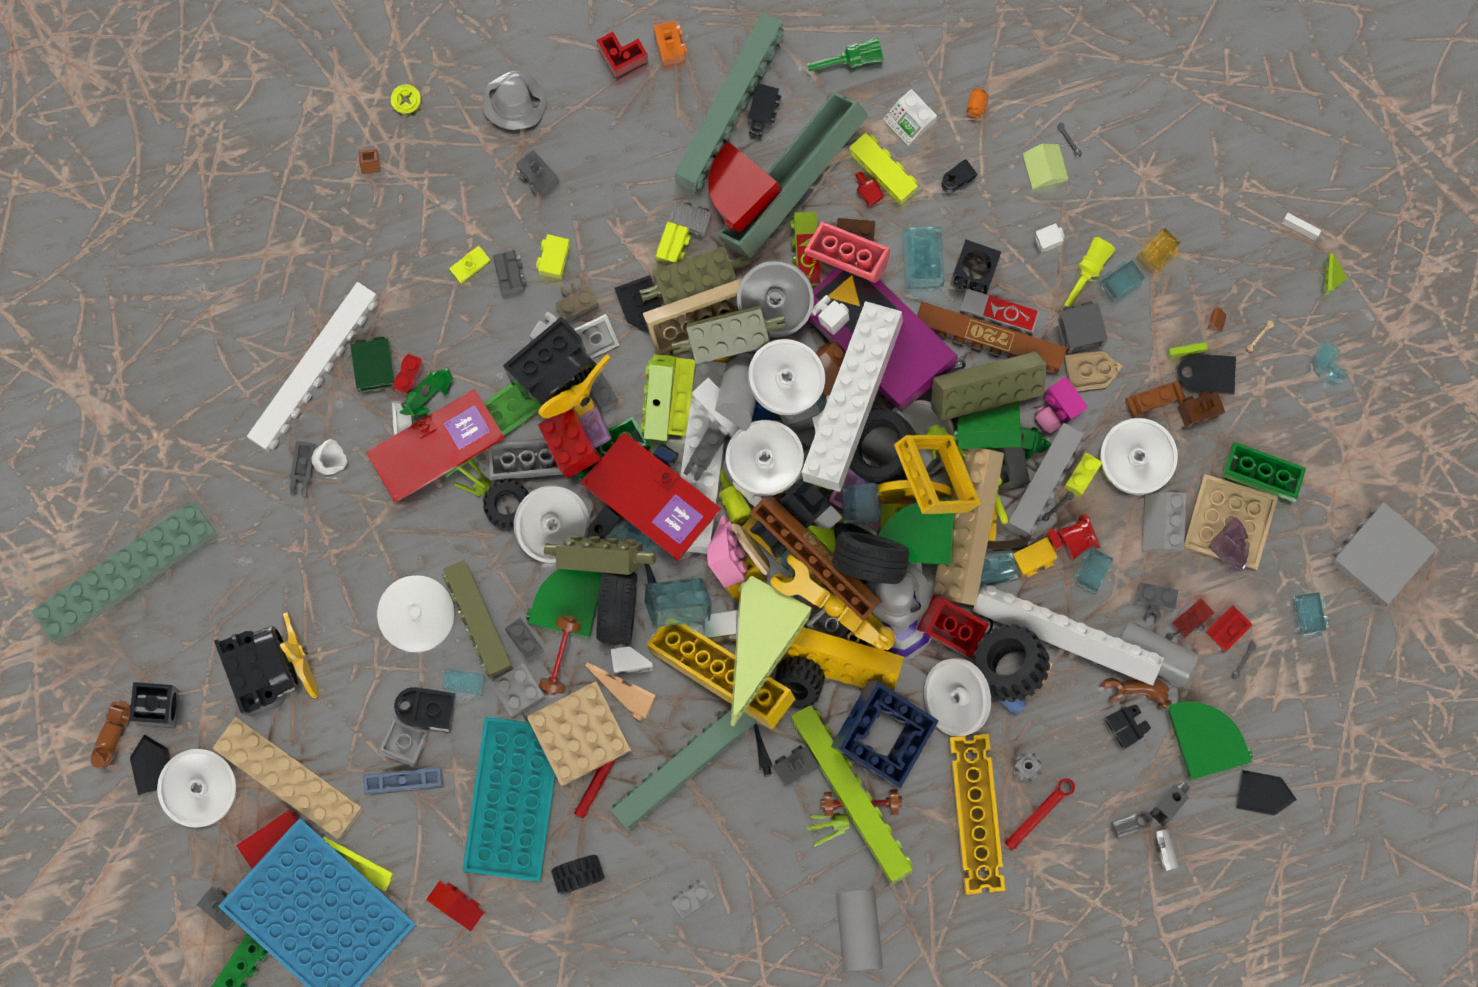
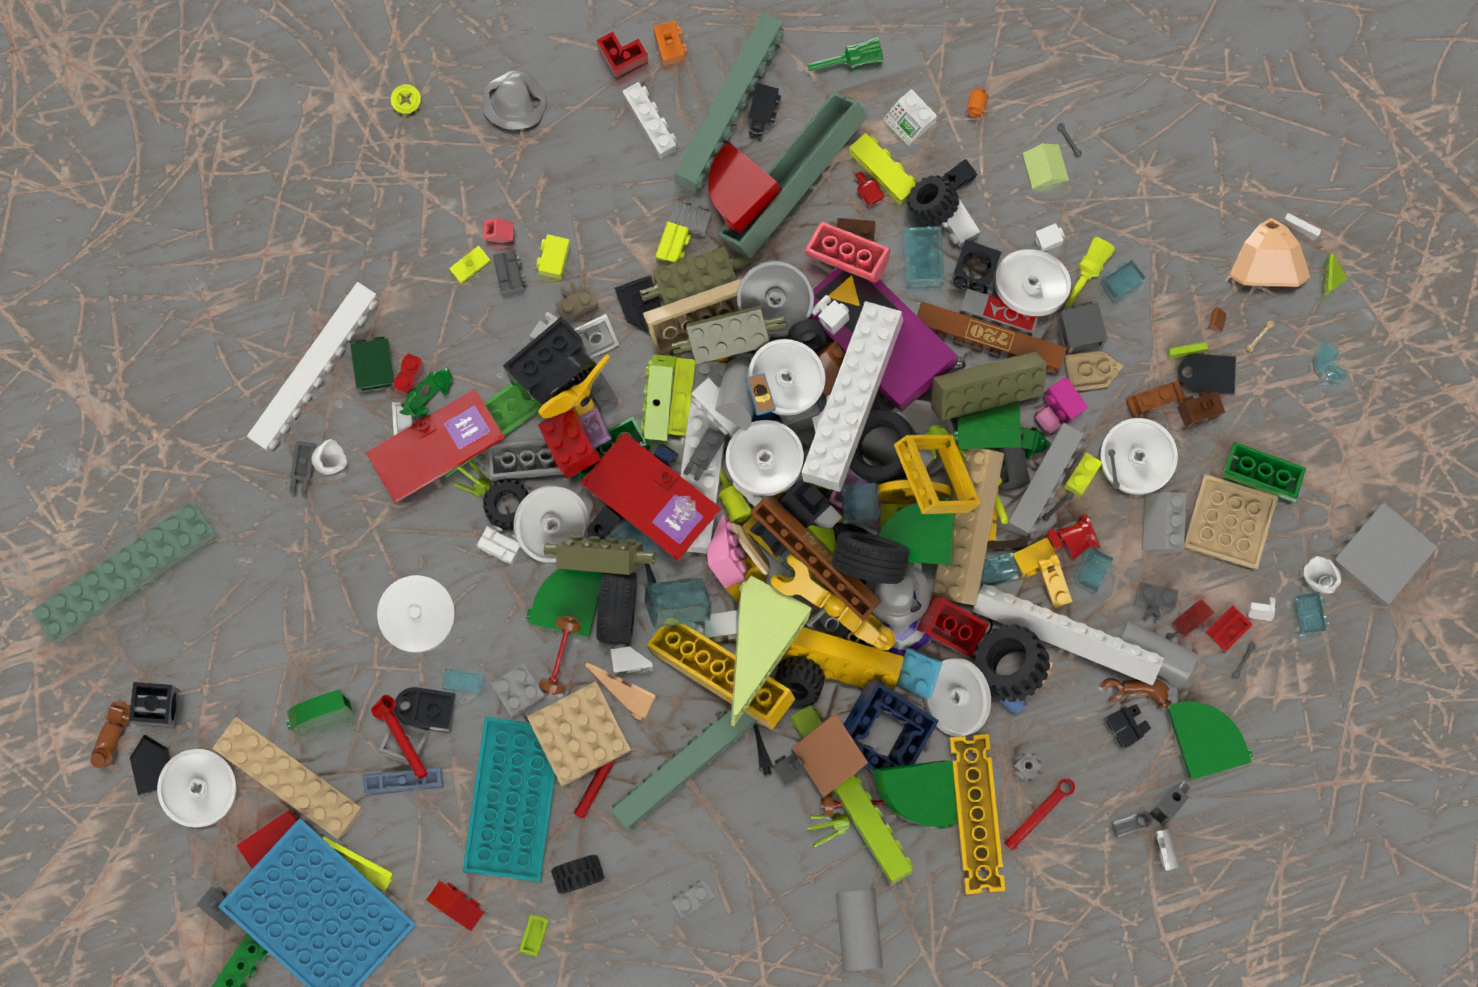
black brick [214,612,319,716] -> none
dark orange slope [359,149,380,174] -> none
olive brick [442,559,513,679] -> none
dark grey brick [505,618,544,662] -> none
dark grey brick [516,150,559,196] -> none
brick [790,211,821,289] -> none
clear yellow brick [1137,227,1181,272] -> none
brick [1208,517,1249,572] -> none
black tile [1236,770,1297,816] -> none
none -> green brick [285,689,354,734]
none -> red piece [371,695,428,779]
none -> white brick [477,525,521,566]
none -> coral brick [483,218,514,244]
none -> lime tile [519,914,549,958]
none -> white brick [622,82,678,160]
none -> clear brick [675,496,696,521]
none -> tile [745,373,776,416]
none -> black tyre [788,319,826,353]
none -> nougat piece [792,714,868,797]
none -> green brick [874,760,958,829]
none -> medium azure plate [896,648,943,699]
none -> black tyre [907,175,960,227]
none -> white brick [941,200,980,248]
none -> white dish [994,249,1071,316]
none -> yellow plate [1038,554,1072,609]
none -> dark grey hinge [1108,449,1120,489]
none -> light nougat brick [1230,218,1310,287]
none -> white tile [1248,597,1275,621]
none -> white hair [1303,556,1341,594]

